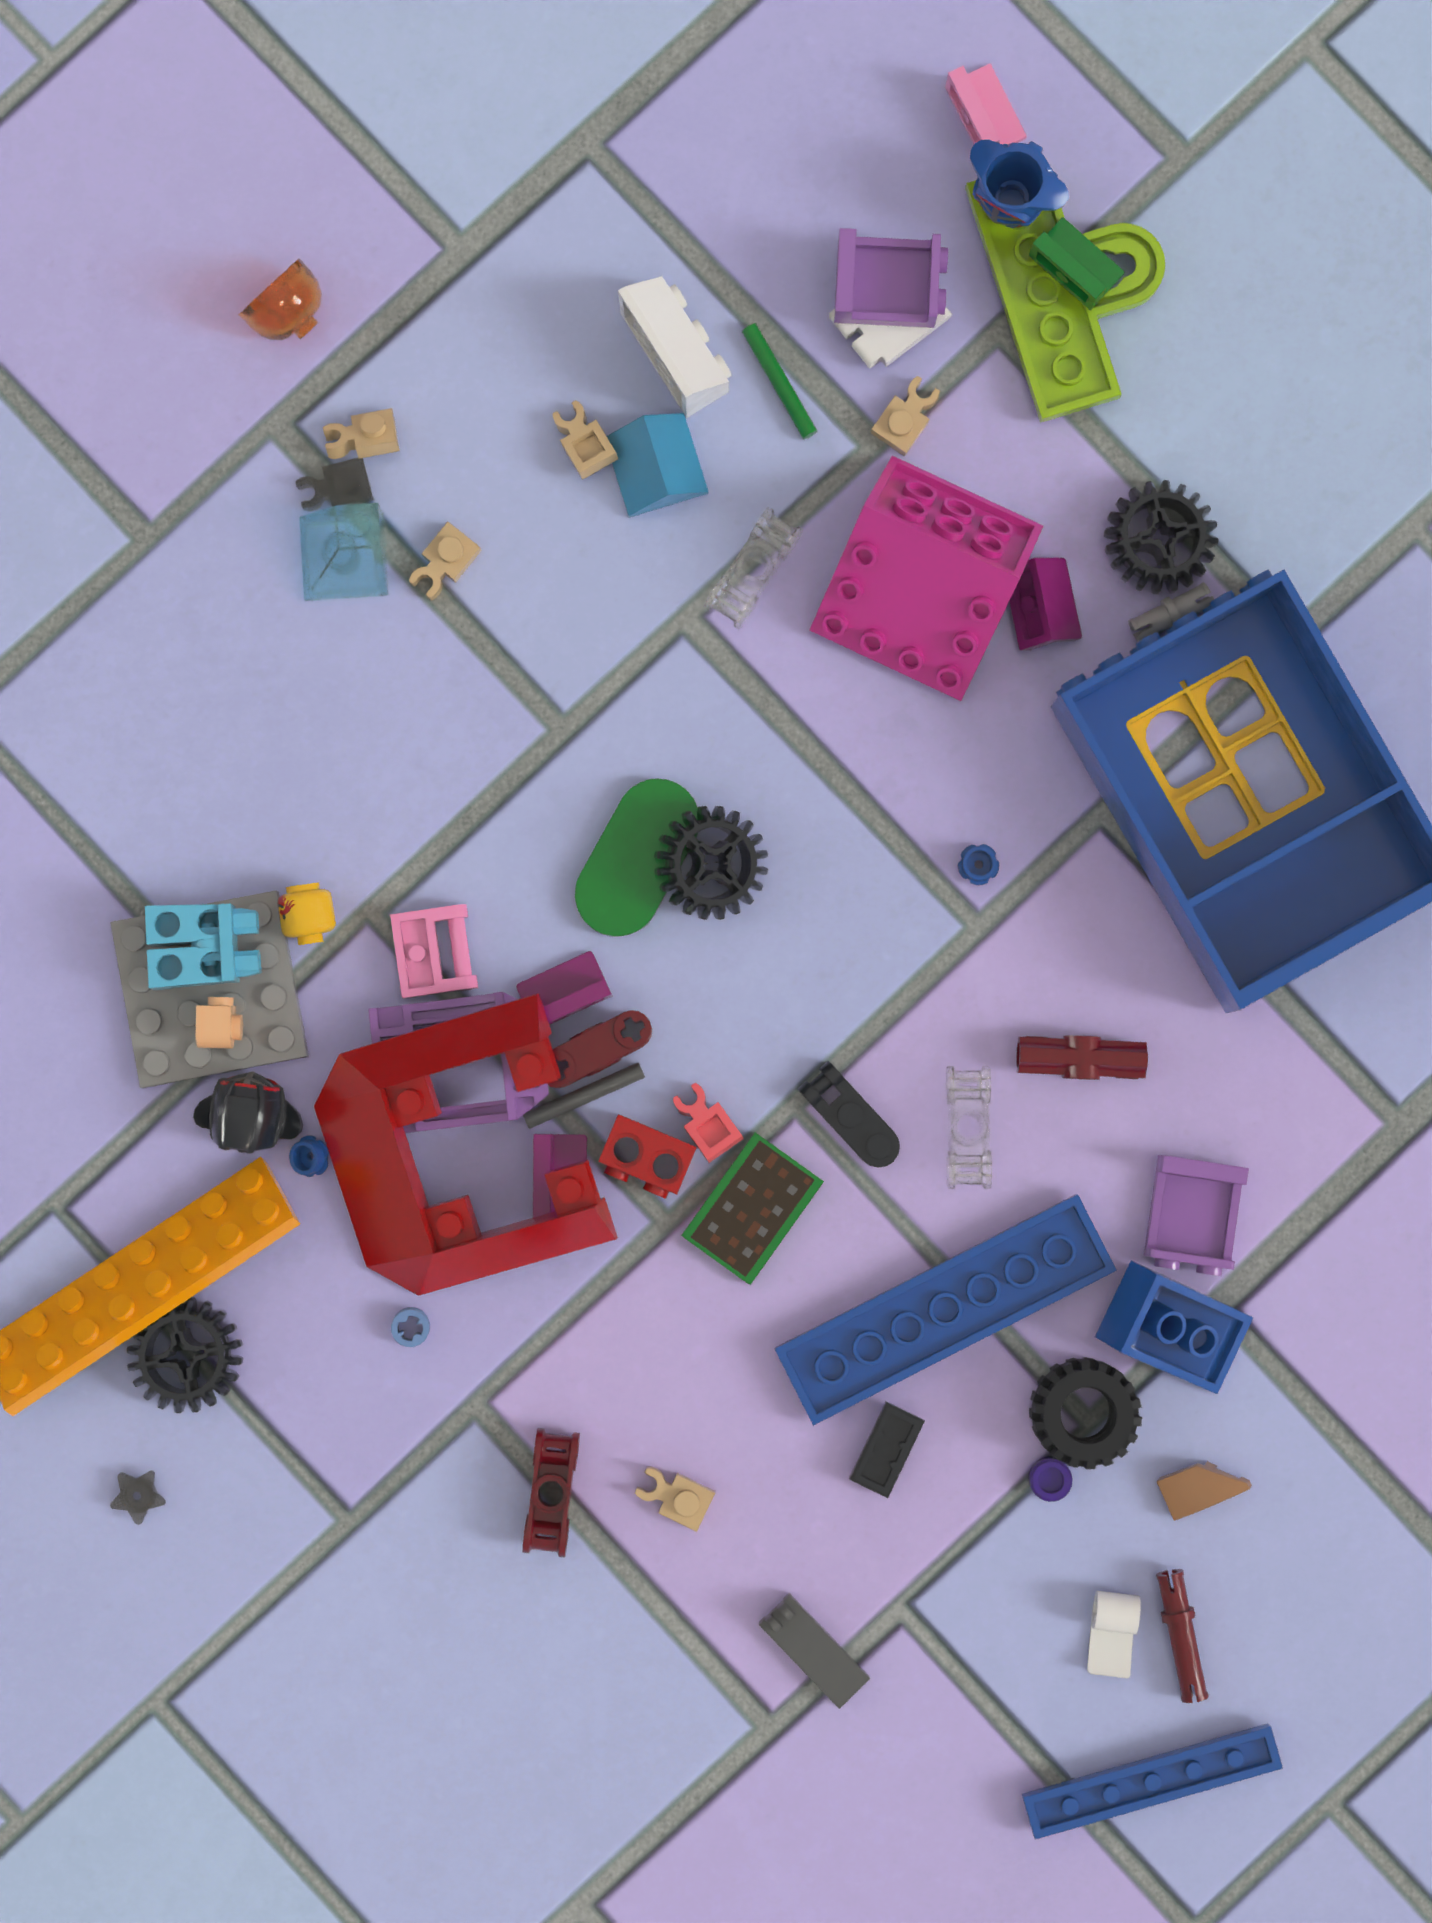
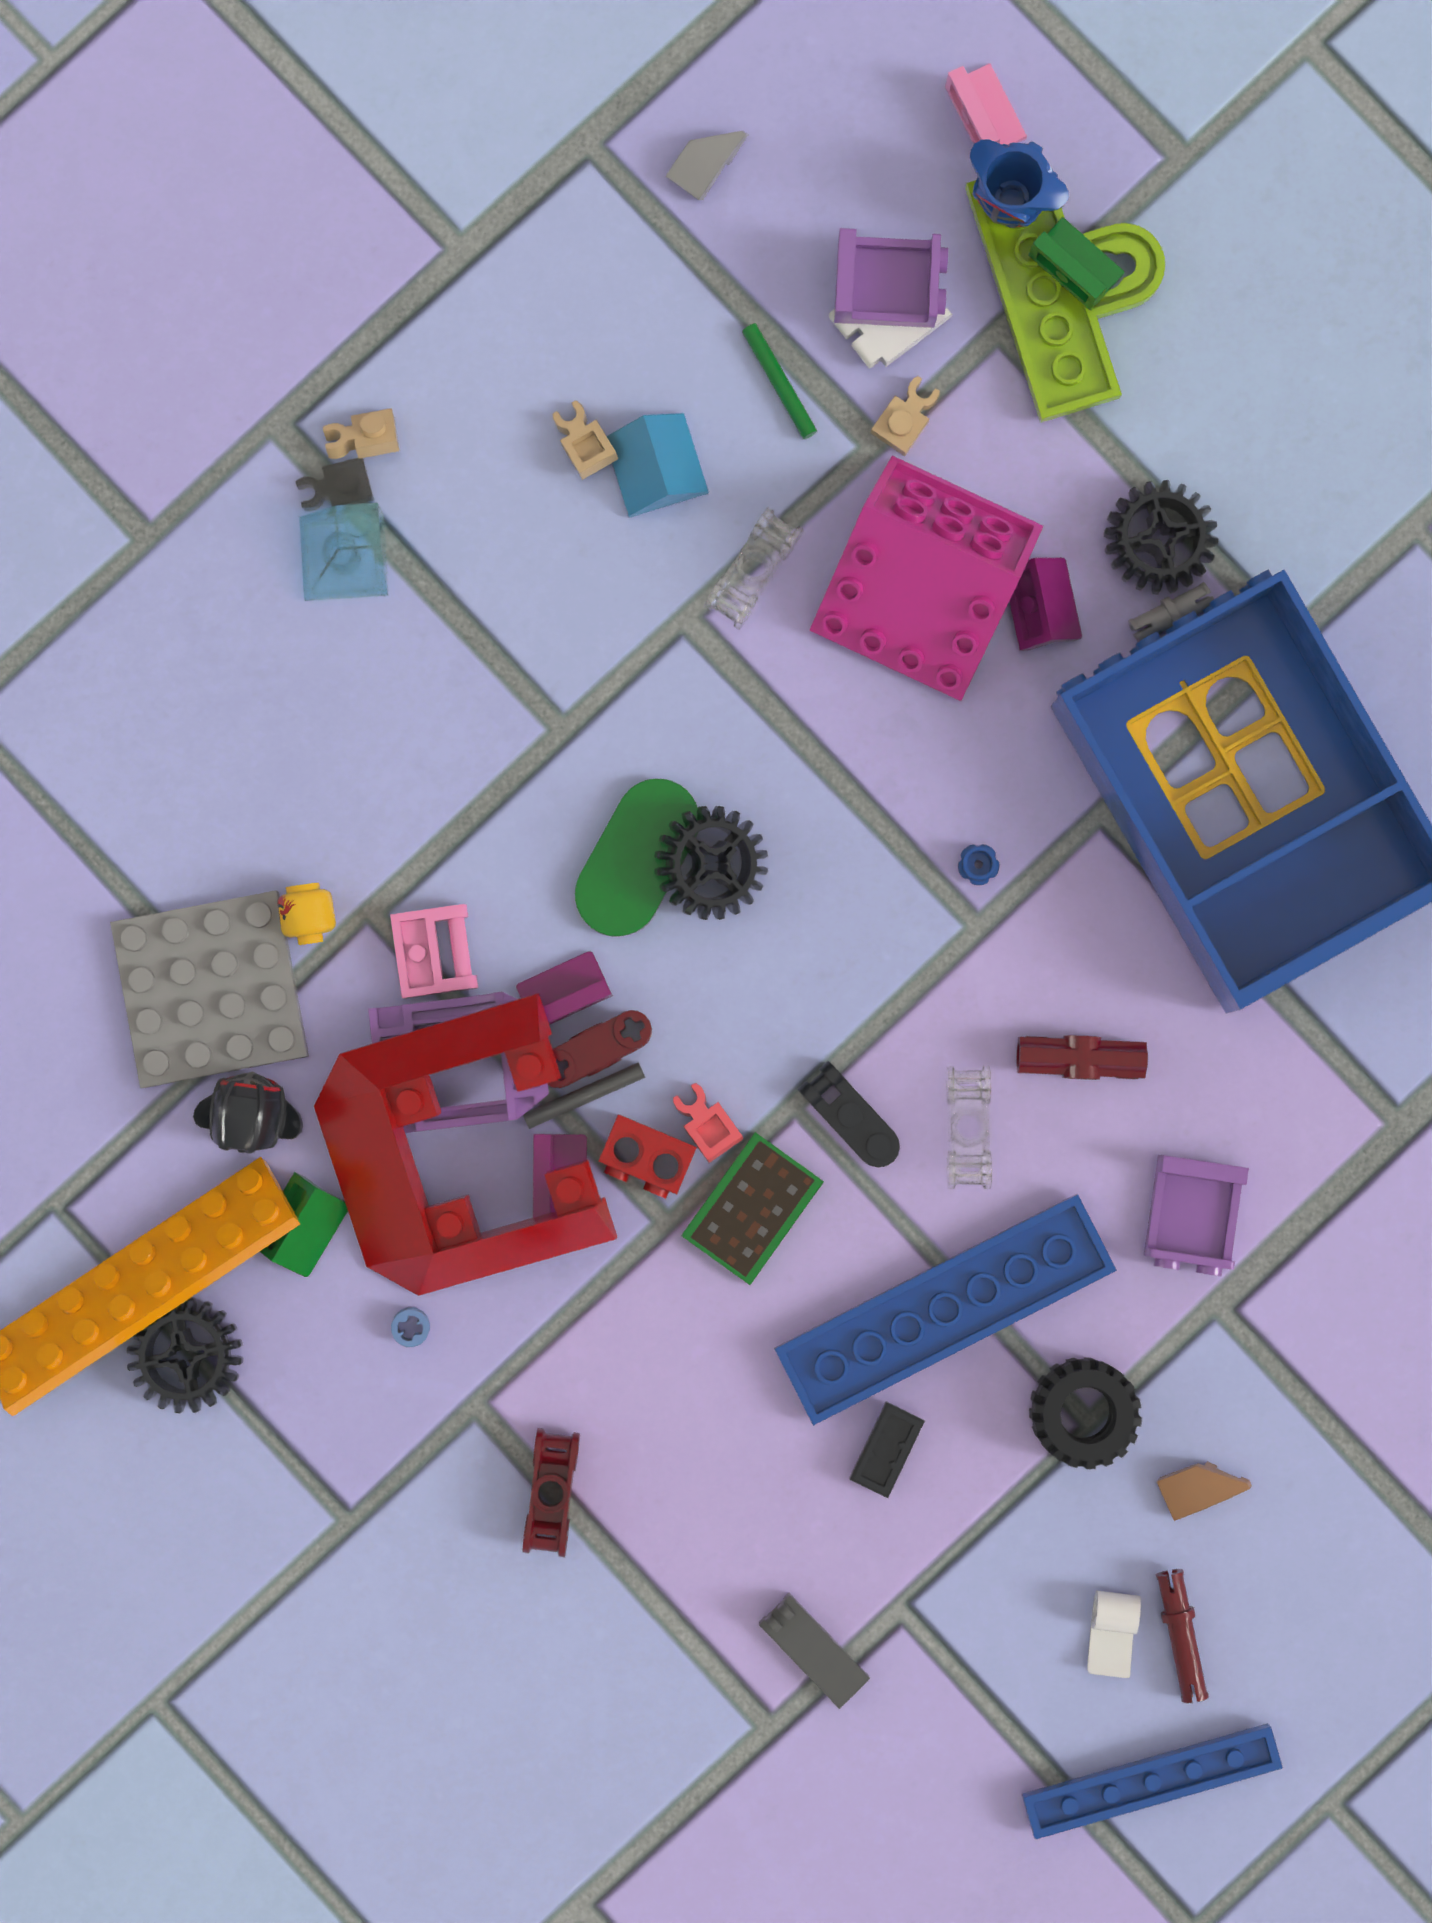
clear smoke plate [110,1470,166,1525] -> none
medium azure hips [145,903,262,990] -> none
light nougat plate [196,997,243,1049] -> none
clear orange cylinder [238,258,322,340] -> none
blue plate [289,1135,329,1177] -> none
tan plate [409,522,482,600] -> none
white slope [618,276,732,418] -> none
tan plate [635,1466,715,1532] -> none
dark purple tile [1028,1457,1073,1502] -> none
blue slope [1095,1260,1254,1394] -> none
none -> green panel [260,1172,348,1277]
none -> light grey slope [666,131,748,200]

